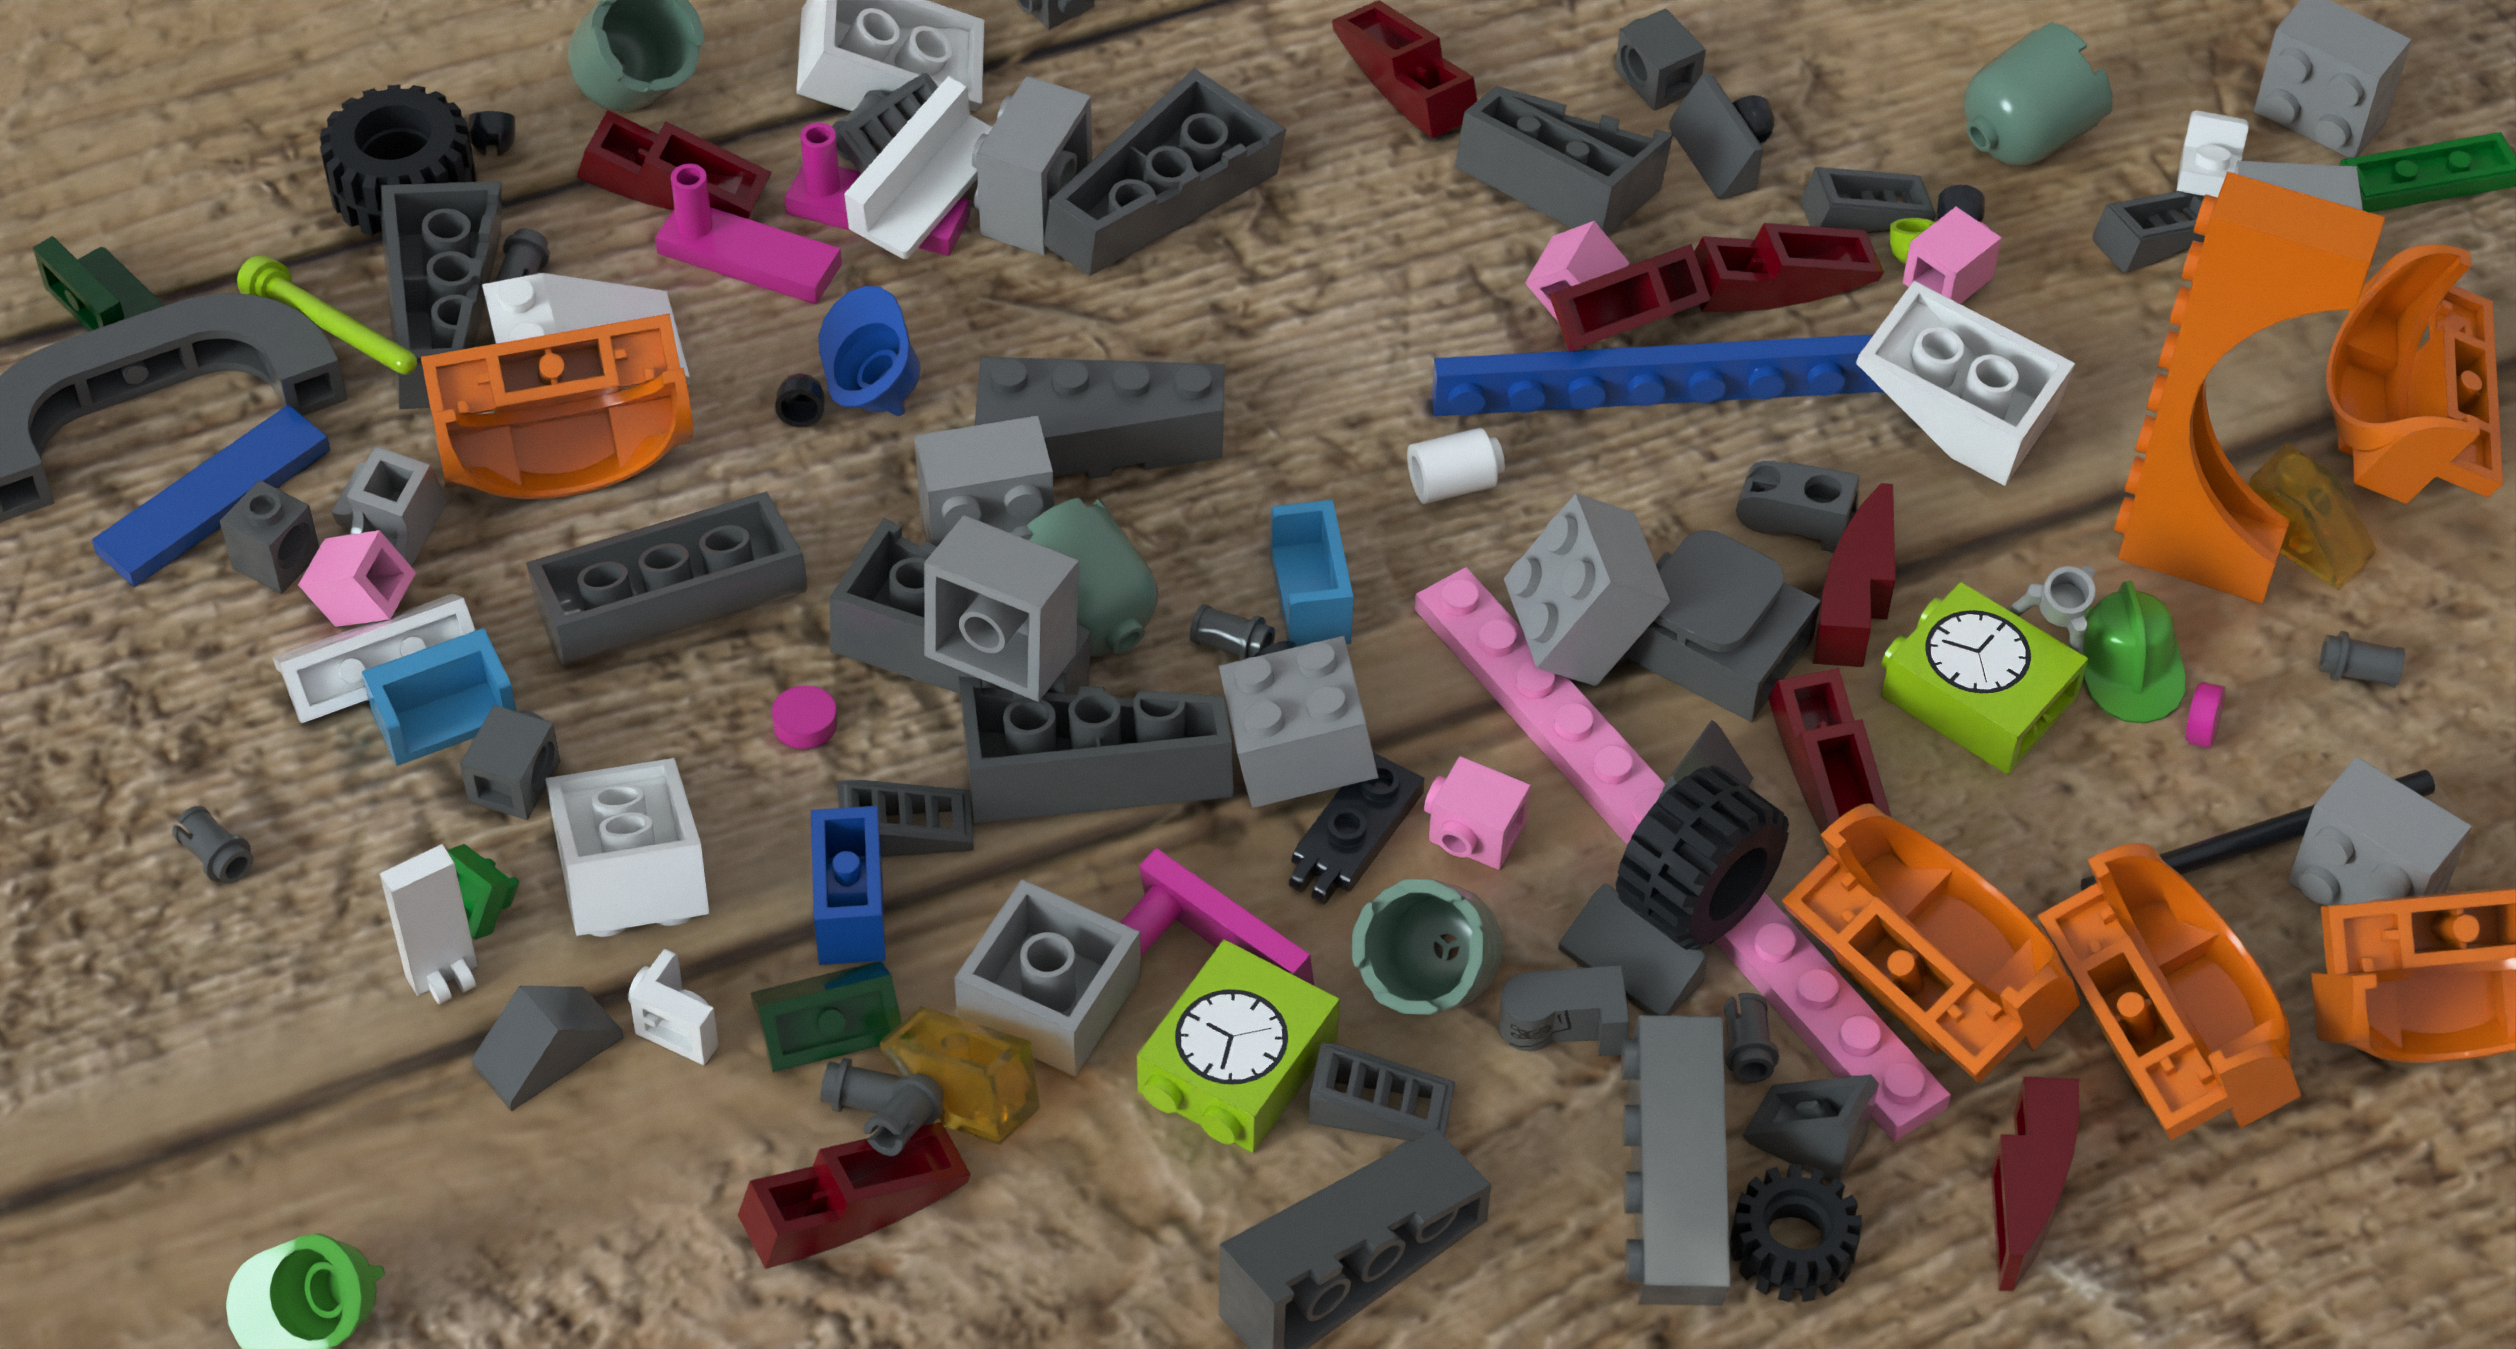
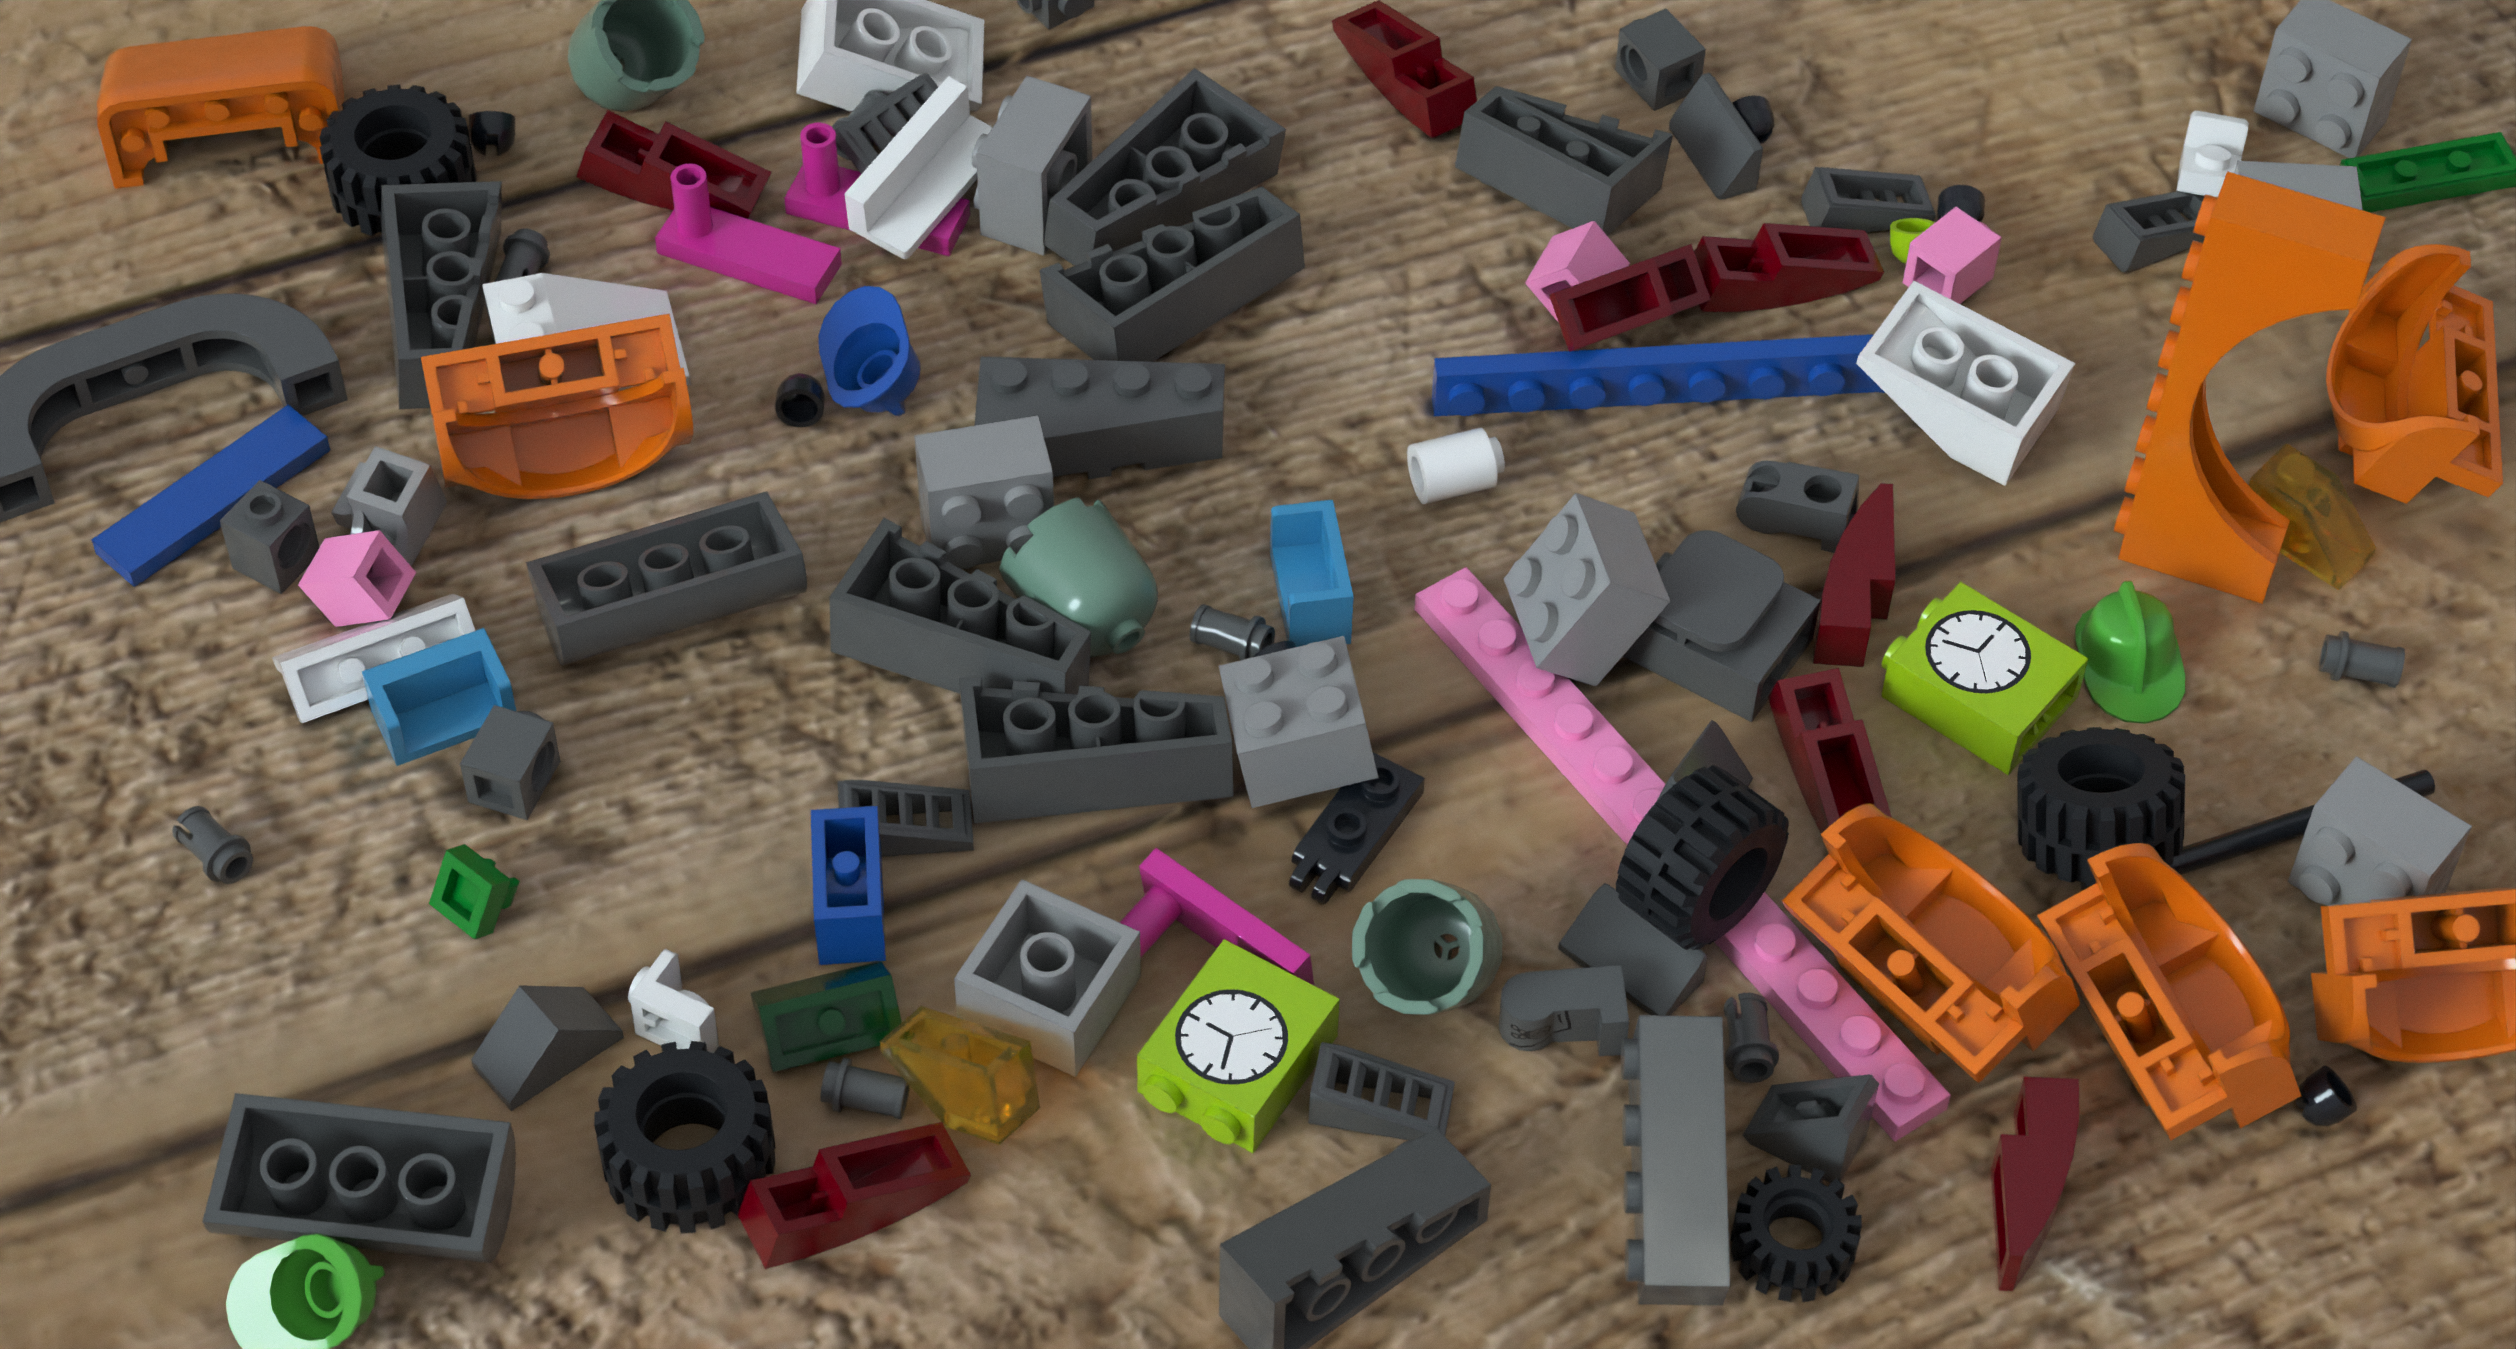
dark green panel [32,236,165,331] -> none
lime piece [237,255,417,375] -> none
white hinge [379,844,478,1005] -> none
white slope [545,758,709,937] -> none
dark pink tile [772,685,837,749] -> none
dark grey pin [864,1073,944,1156] -> none
light grey brick [924,515,1079,702] -> none
bright pink brick [1424,756,1531,870] -> none
sand green cylinder [1964,22,2113,166] -> none
light grey plant [2006,565,2095,655] -> none
dark pink tile [2185,682,2225,749] -> none
none -> orange windscreen [97,26,344,189]
none -> dark grey brick [202,1093,516,1263]
none -> black tyre [594,1041,776,1233]
none -> dark grey wedge [1039,187,1305,362]
none -> black tyre [2017,727,2185,886]
none -> black hinge [2295,1066,2357,1126]

